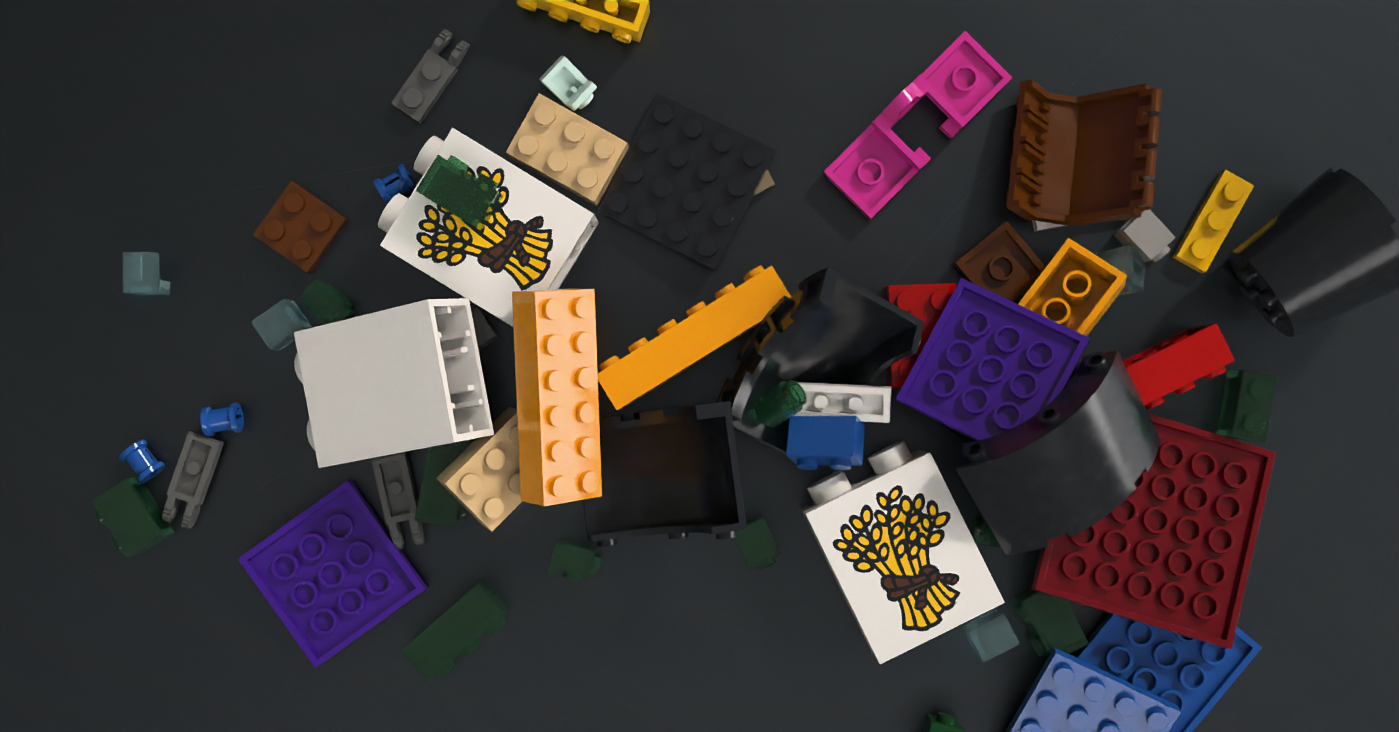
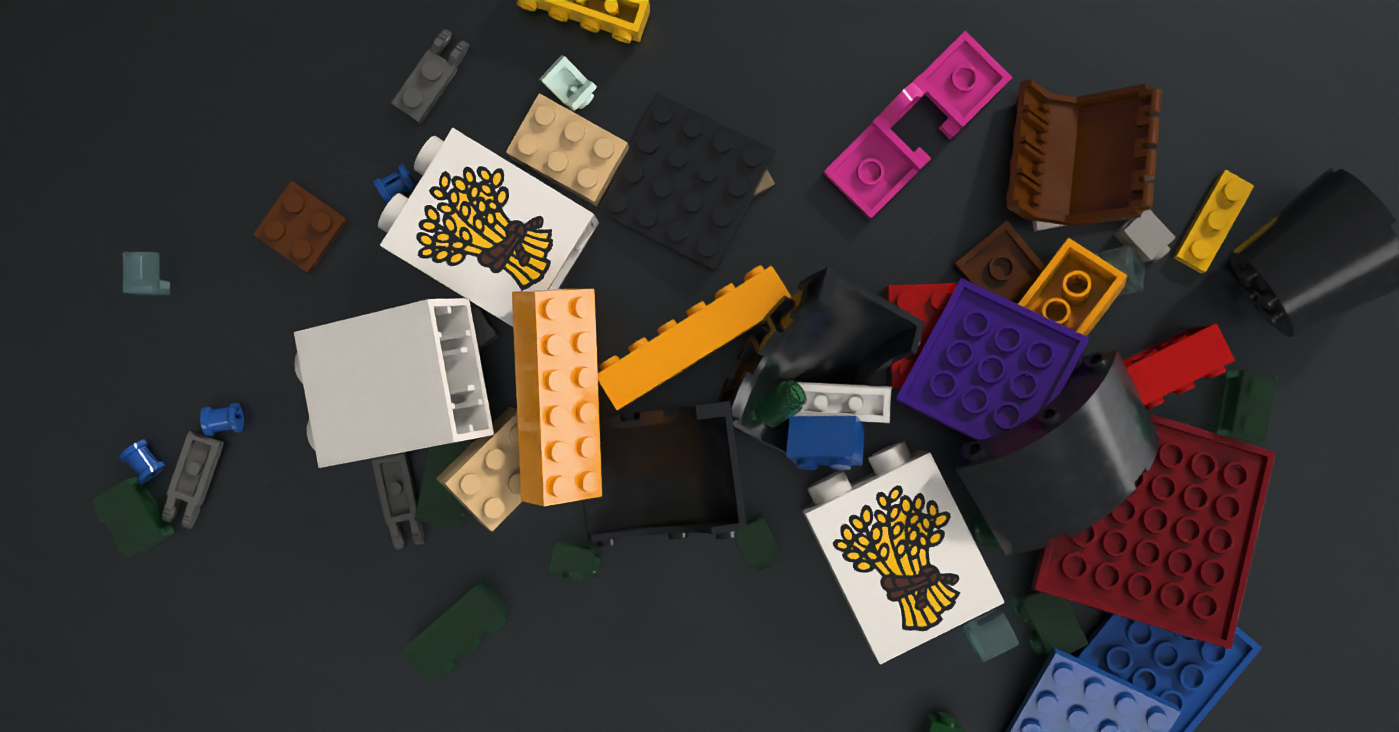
dark purple plate [238,479,428,669] -> none
clear light blue panel [252,299,312,350] -> none
clear green brick [301,279,354,324] -> none
clear green brick [415,155,503,232] -> none

